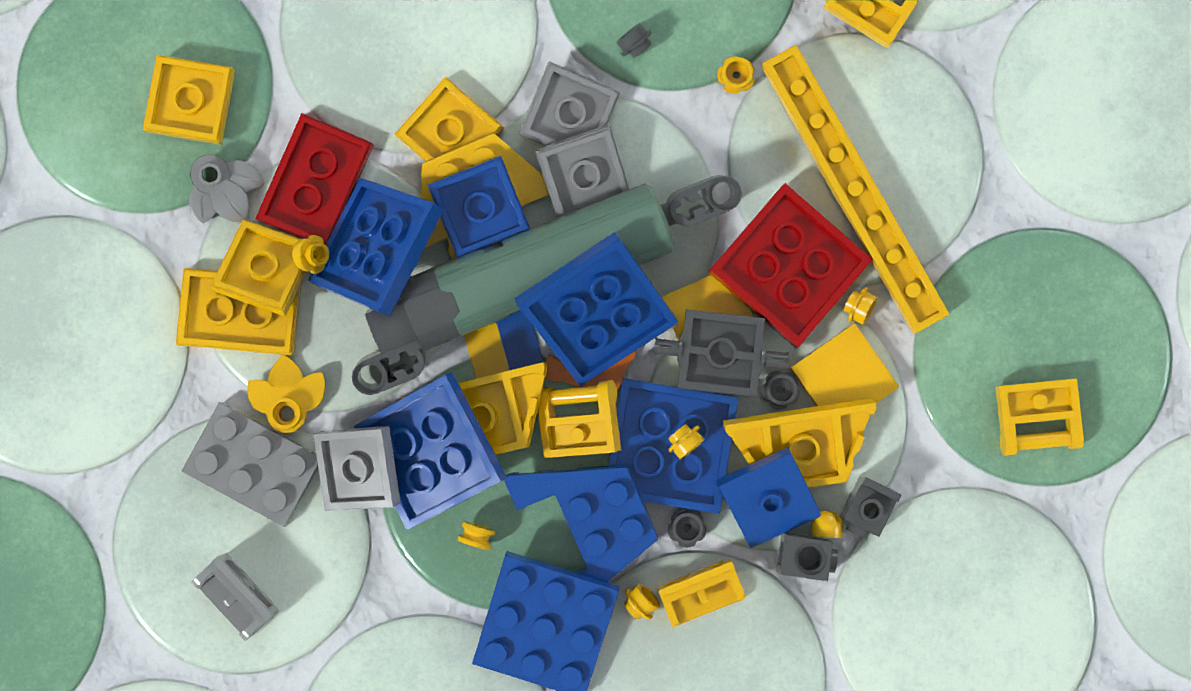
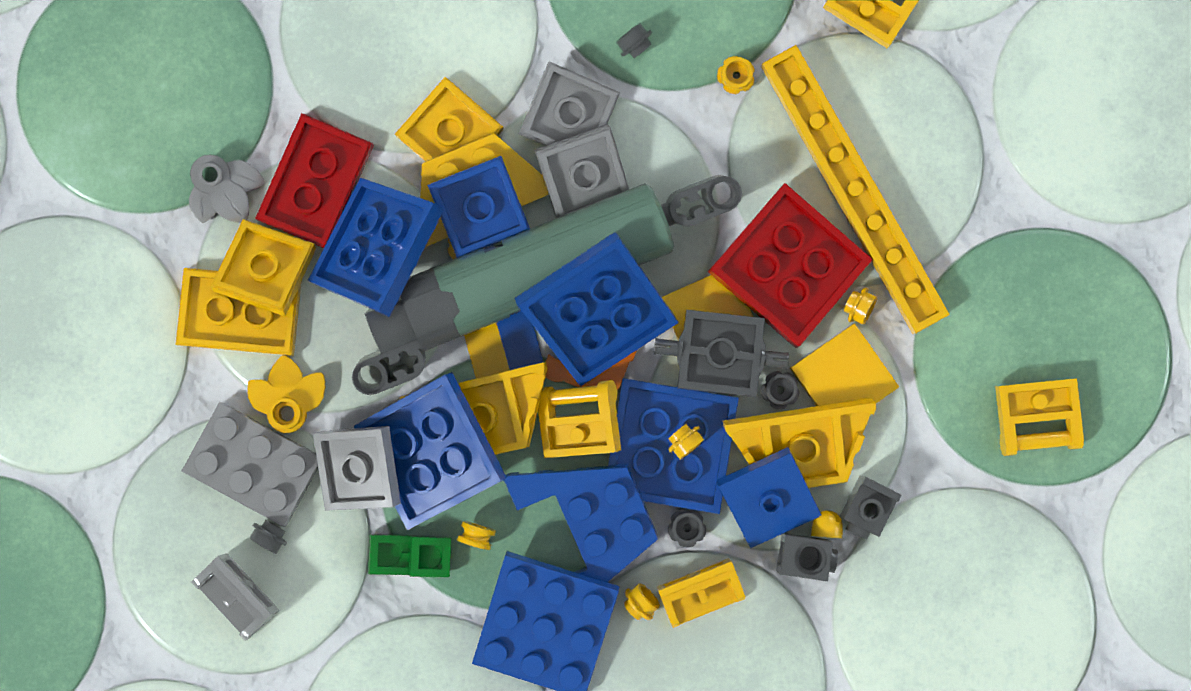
yellow plate [143,55,236,145] -> none
yellow plate [292,235,329,274] -> none
none -> dark grey plate [249,519,287,554]
none -> green slope [368,534,451,577]

